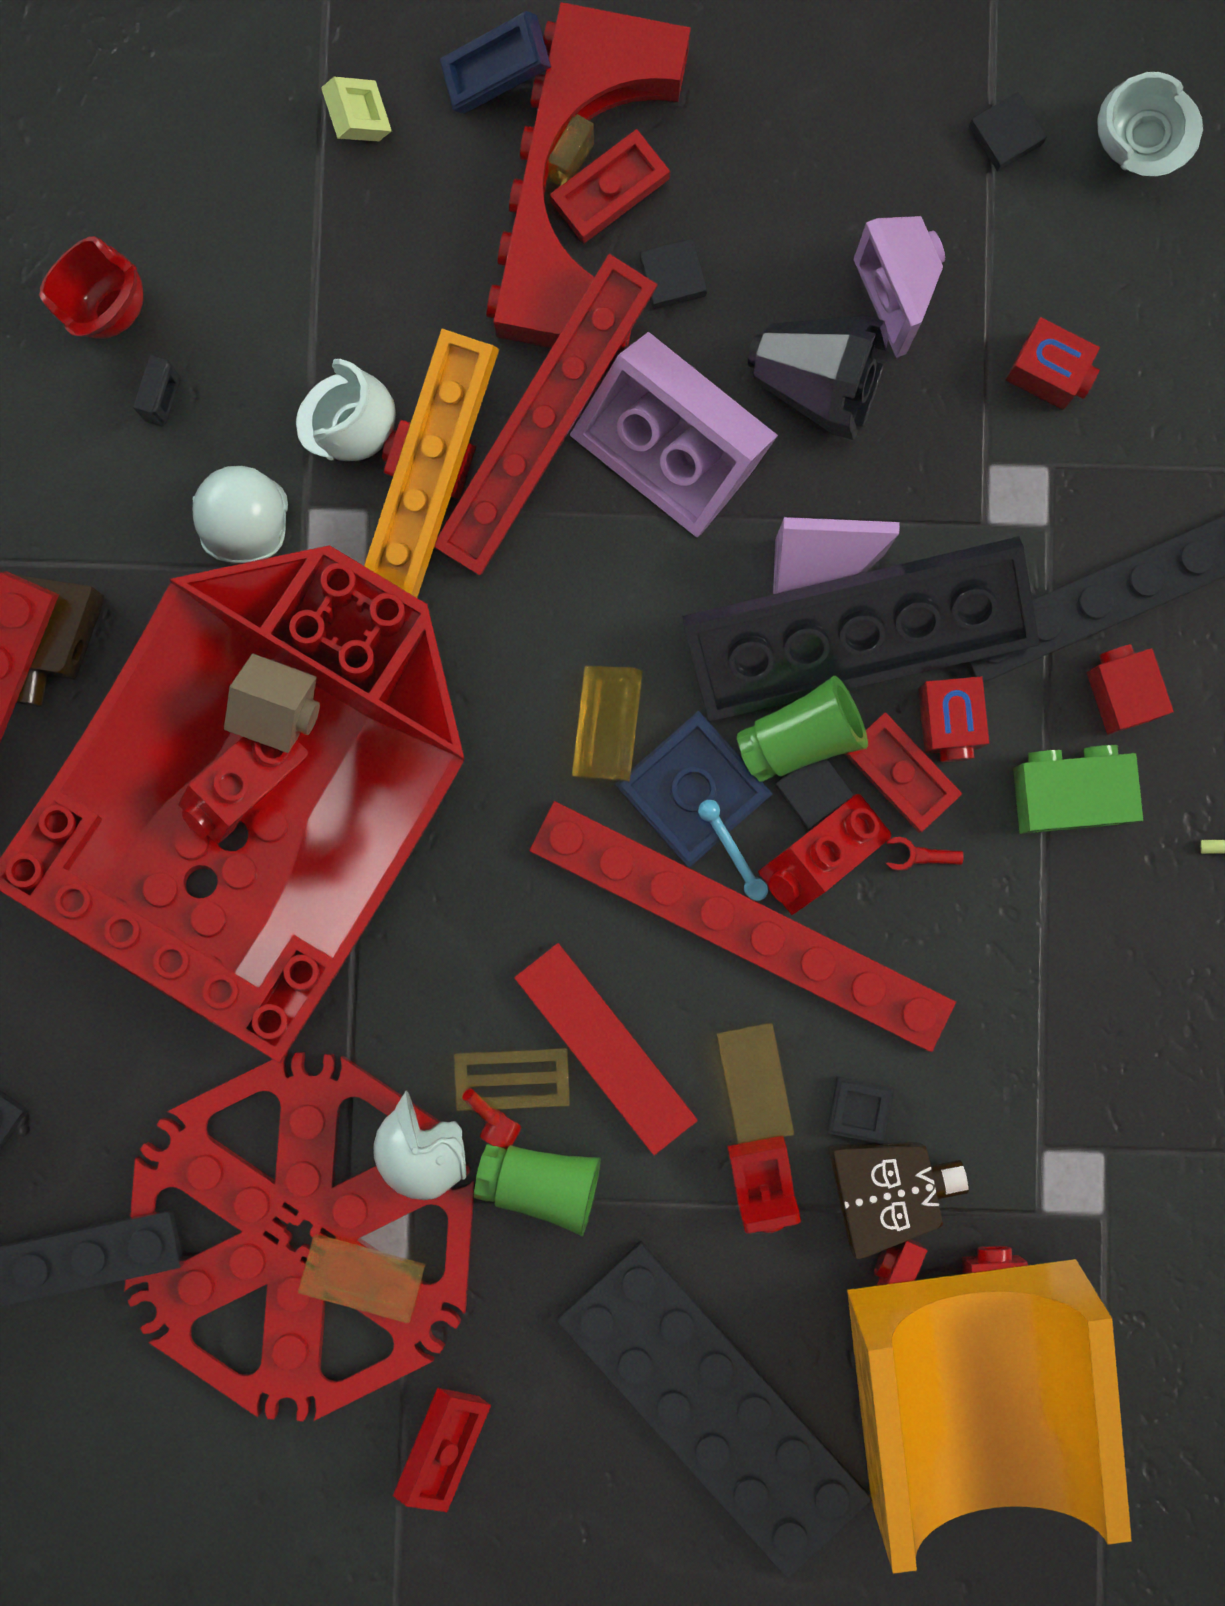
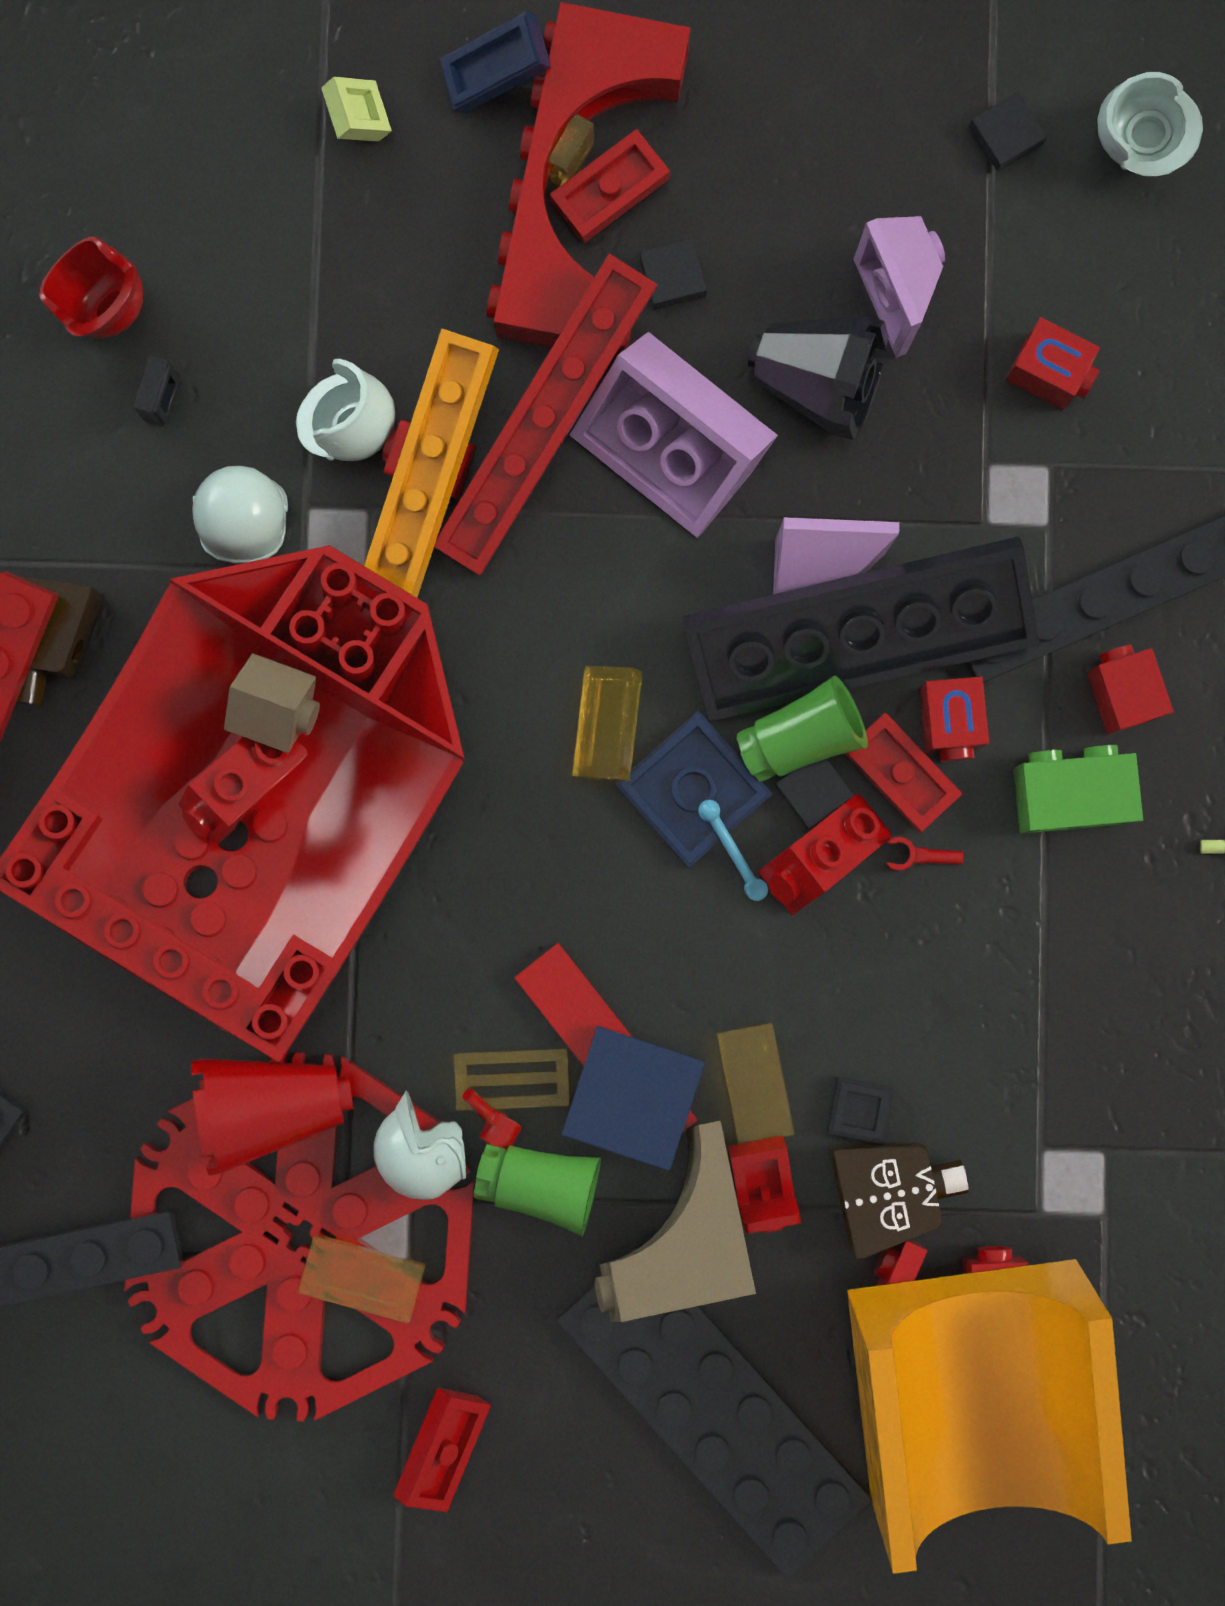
red plate [529,801,956,1053] -> none
none -> red cone [191,1058,354,1176]
none -> dark blue tile [561,1025,705,1171]
none -> dark tan arch [595,1121,756,1322]

